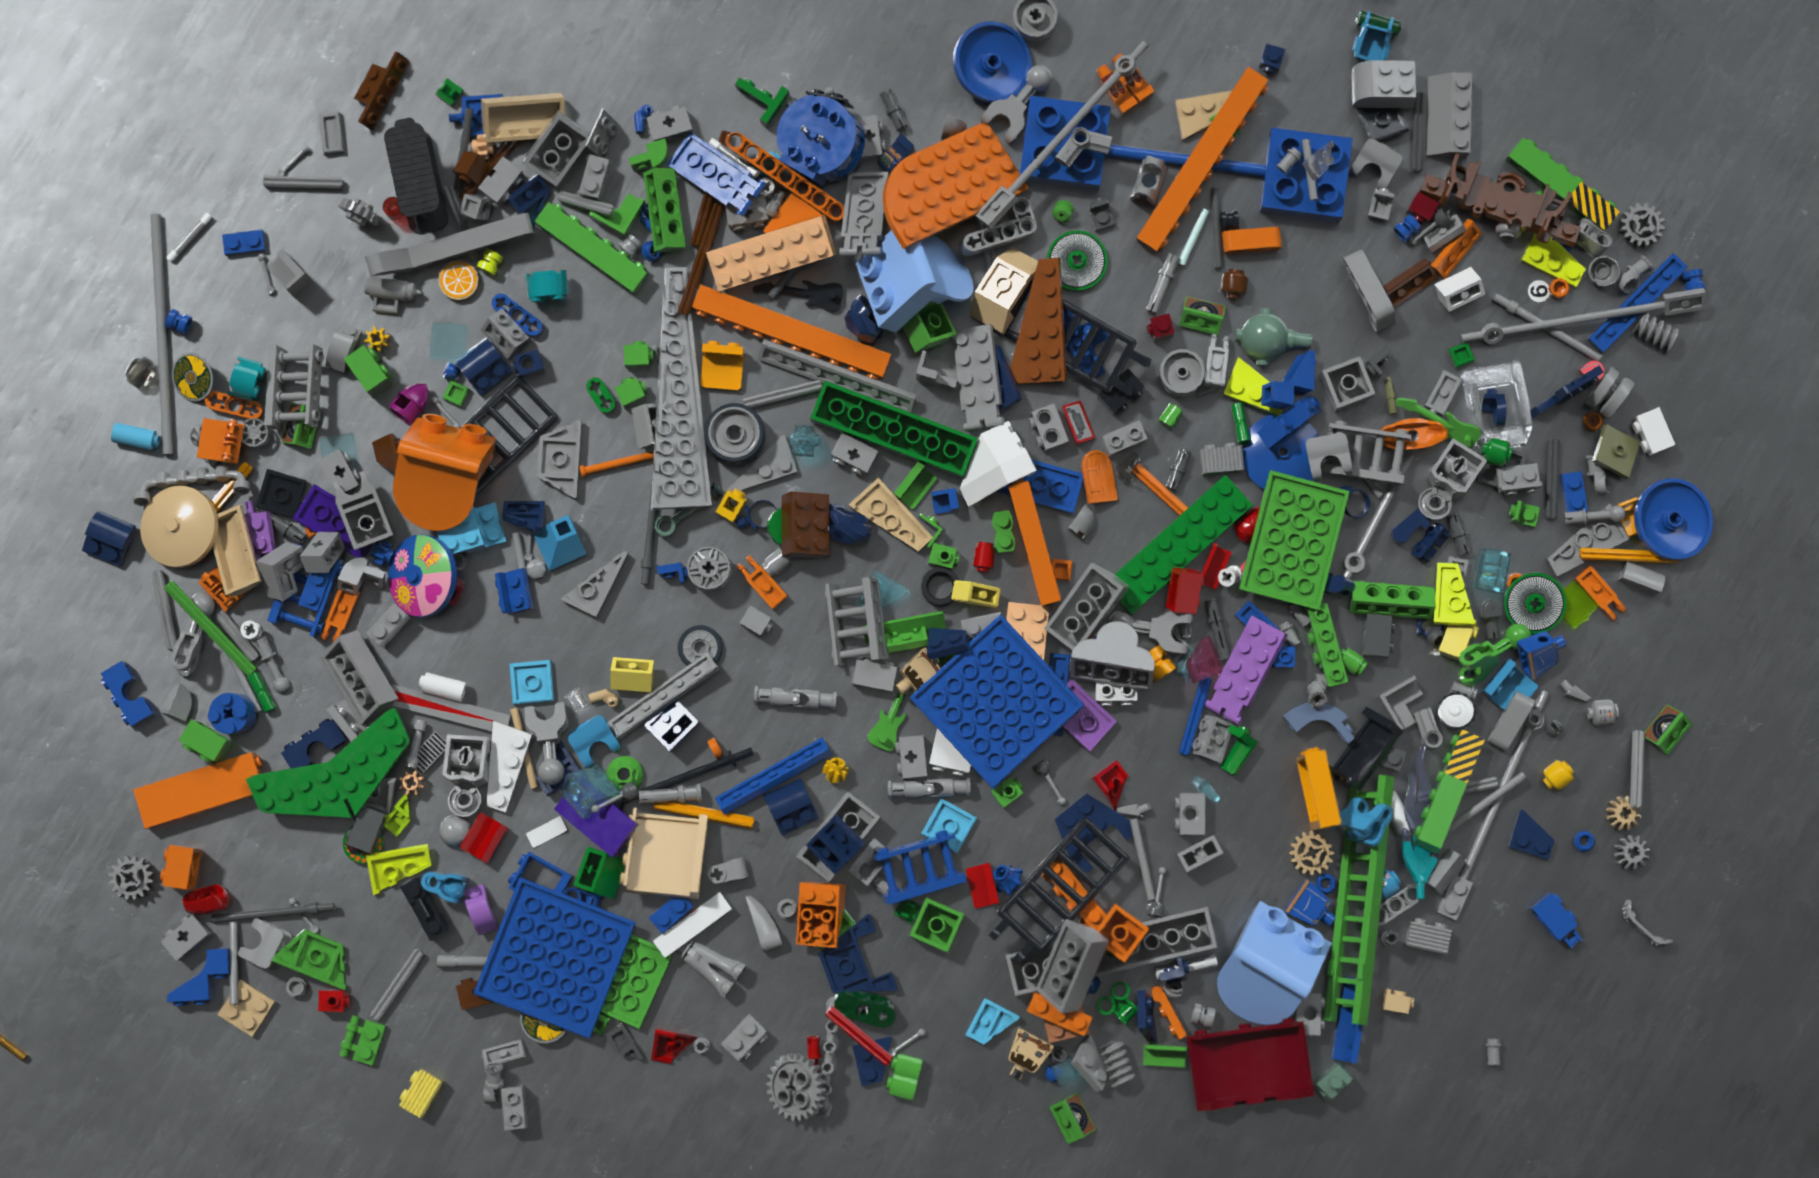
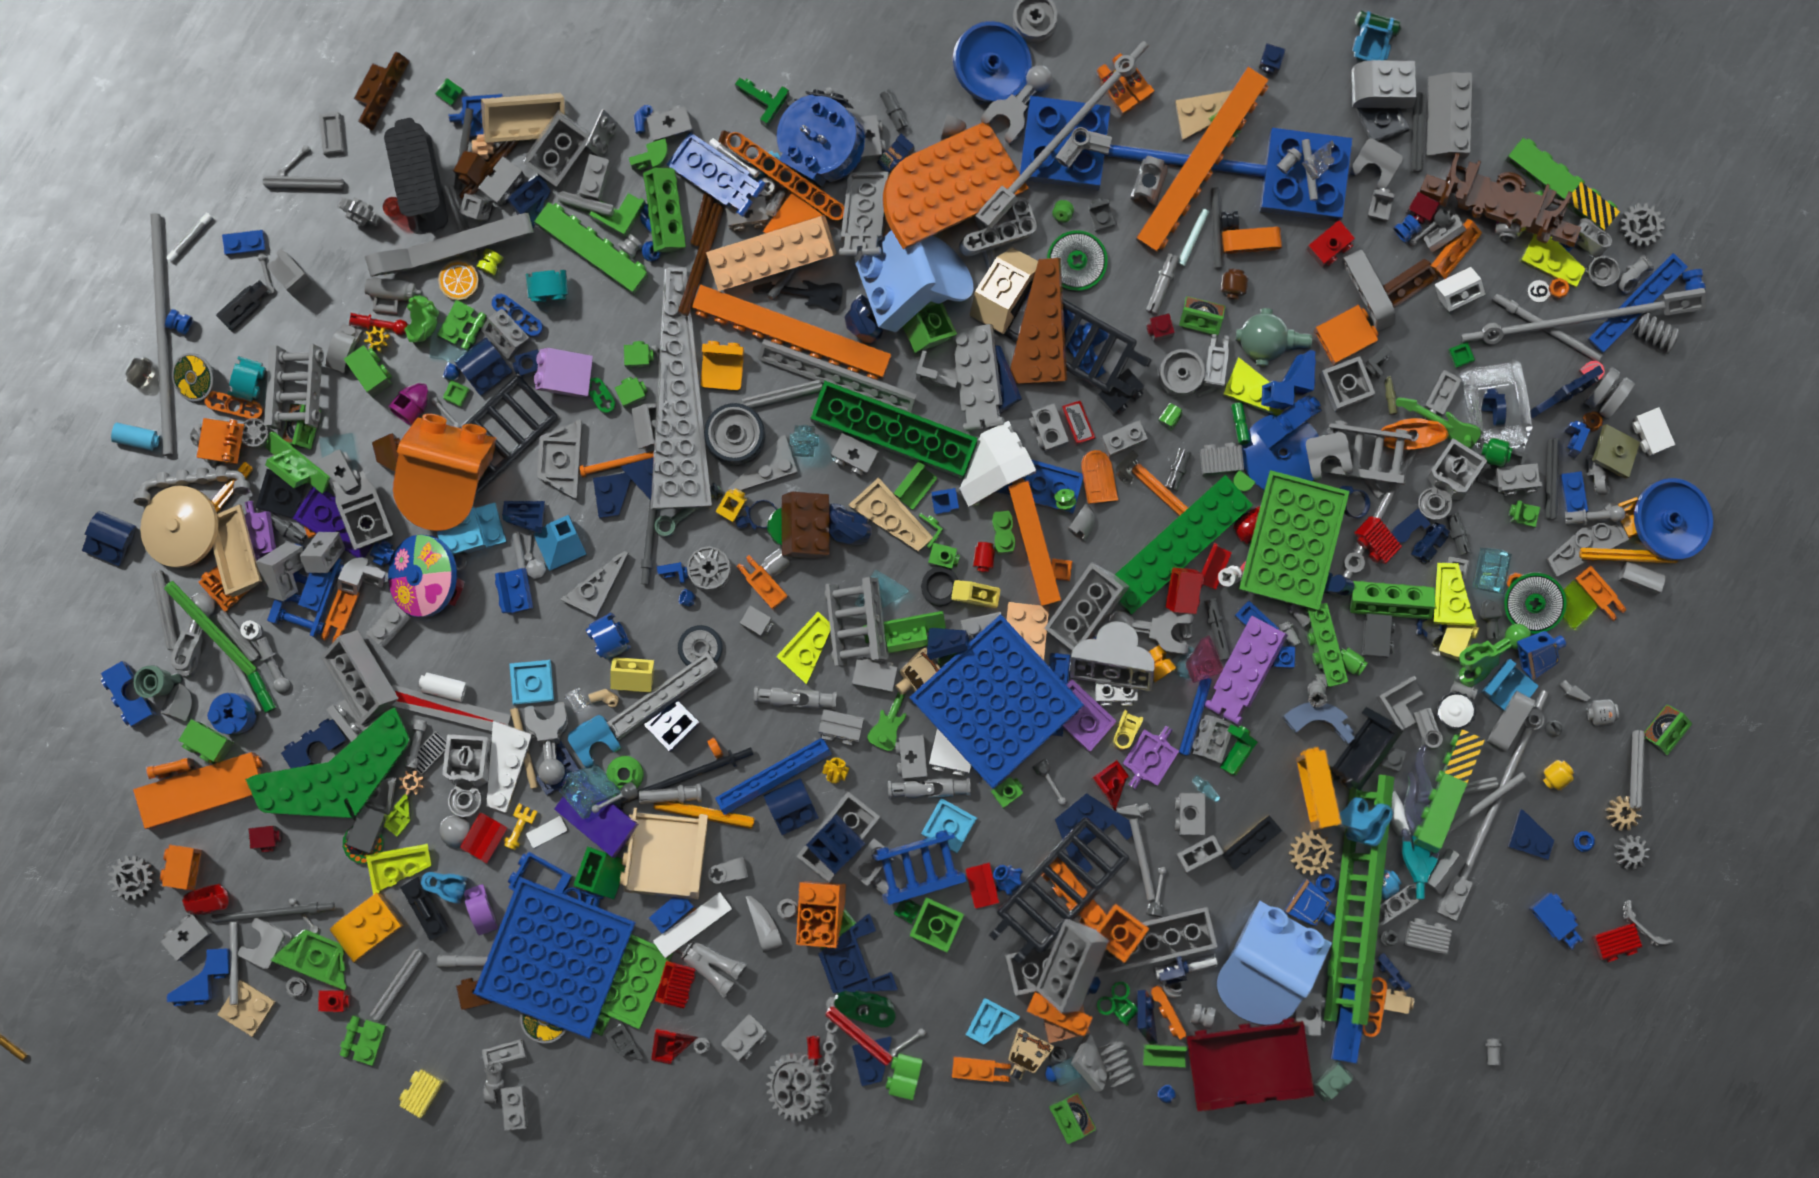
none -> sand green hat [133,665,182,698]
none -> orange plate [146,758,195,779]
none -> black hinge [216,280,268,330]
none -> dark red brick [249,826,281,852]
none -> bright green bracket [265,431,330,493]
none -> light orange brick [329,893,404,963]
none -> red pin [349,312,408,336]
none -> bright green hair [404,295,439,343]
none -> bright green plate [437,300,487,351]
none -> yellow hinge [504,803,538,851]
none -> lavender brick [534,348,593,398]
none -> blue brick [586,612,631,660]
none -> dark blue wing [593,473,631,519]
none -> dark blue wing [621,457,654,501]
none -> red brick [655,961,695,1009]
none -> blue hinge [678,589,696,607]
none -> neon yellow wing [776,612,831,685]
none -> light grey brick [818,709,864,746]
none -> orange hinge [952,1057,1011,1082]
none -> bright green wheel [1054,489,1076,510]
none -> light yellow piece [1113,710,1144,751]
none -> medium lavender plate [1122,726,1179,789]
none -> blue hinge [1157,1085,1176,1103]
none -> black plate [1222,815,1282,871]
none -> bright green brick [1232,471,1255,493]
none -> red brick [1306,220,1355,267]
none -> orange brick [1314,305,1379,366]
none -> red brick [1354,516,1402,564]
none -> orange beam [1362,977,1387,1037]
none -> dark blue wing [1375,953,1412,991]
none -> blue bracket [1564,421,1590,458]
none -> red brick [1592,923,1642,962]

